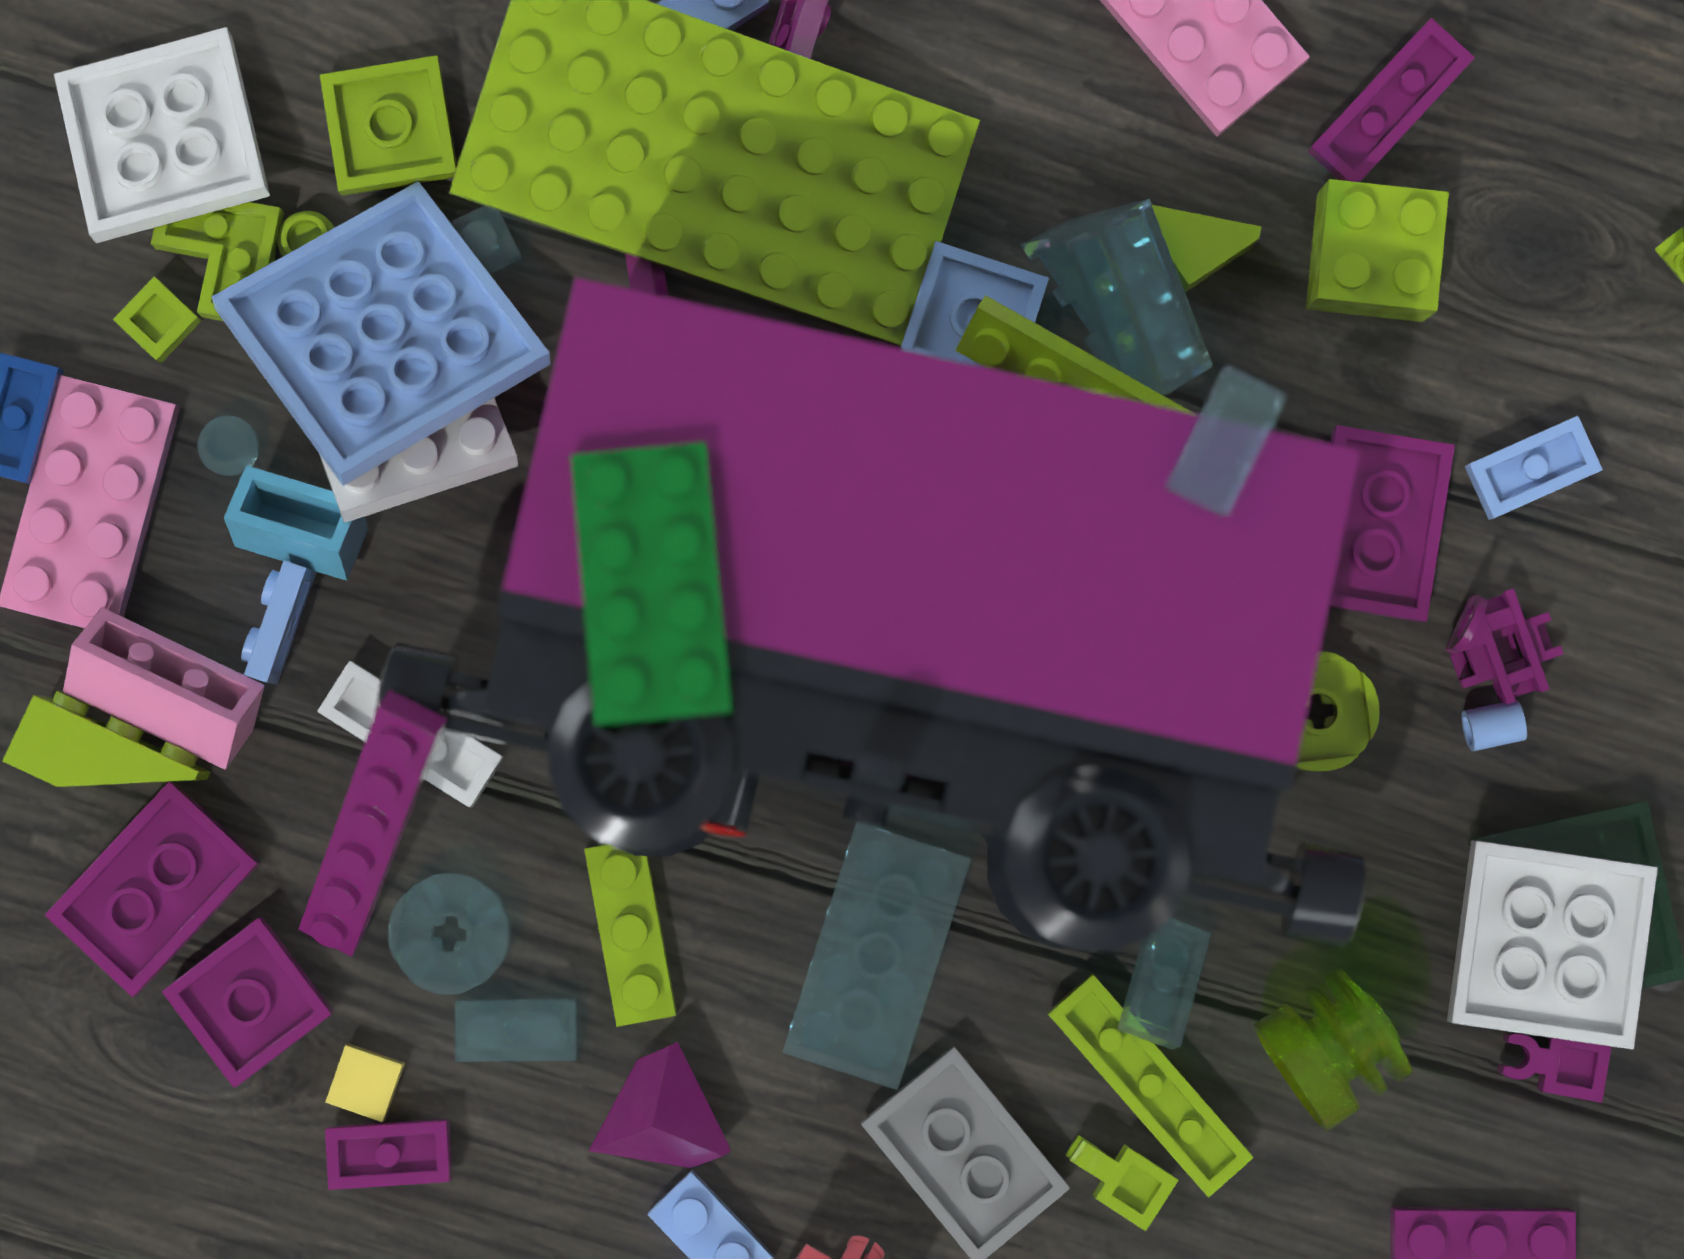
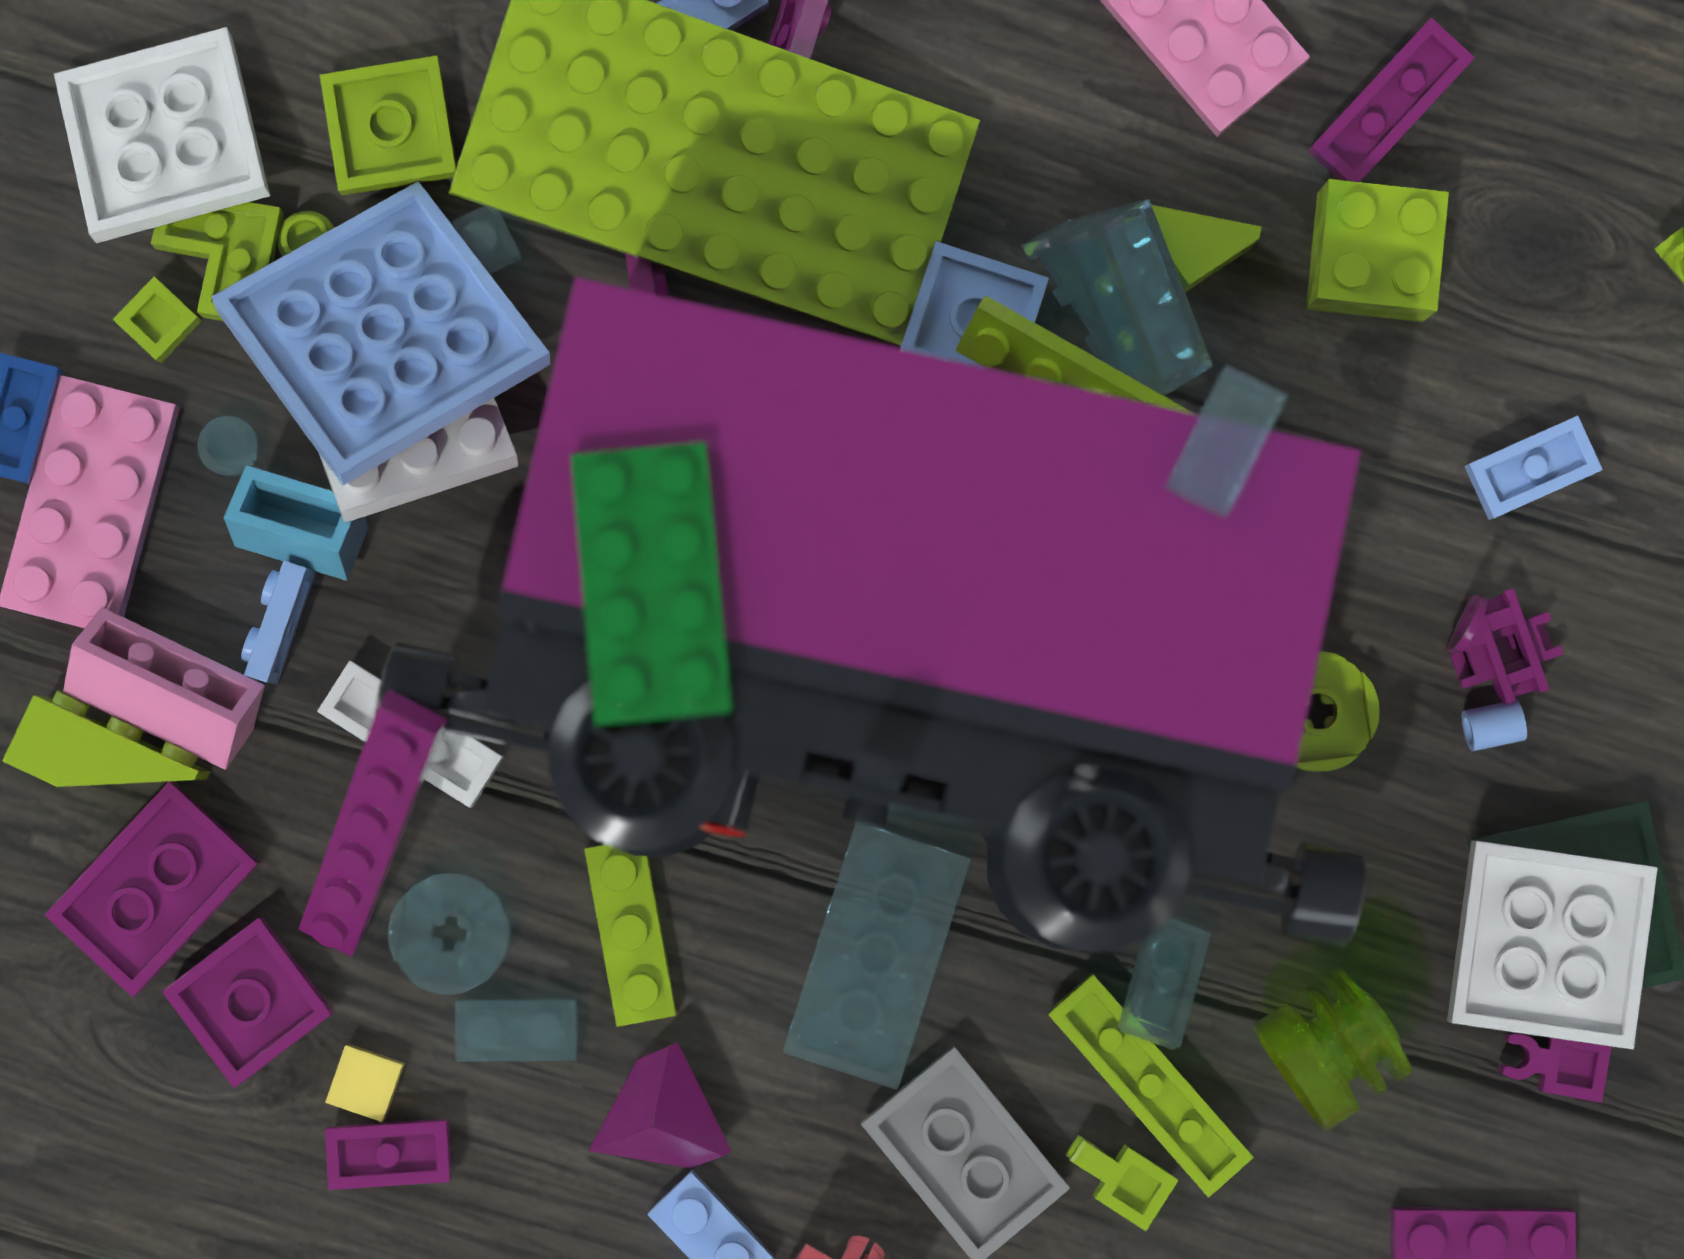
magenta plate [1328,425,1455,623] -> none

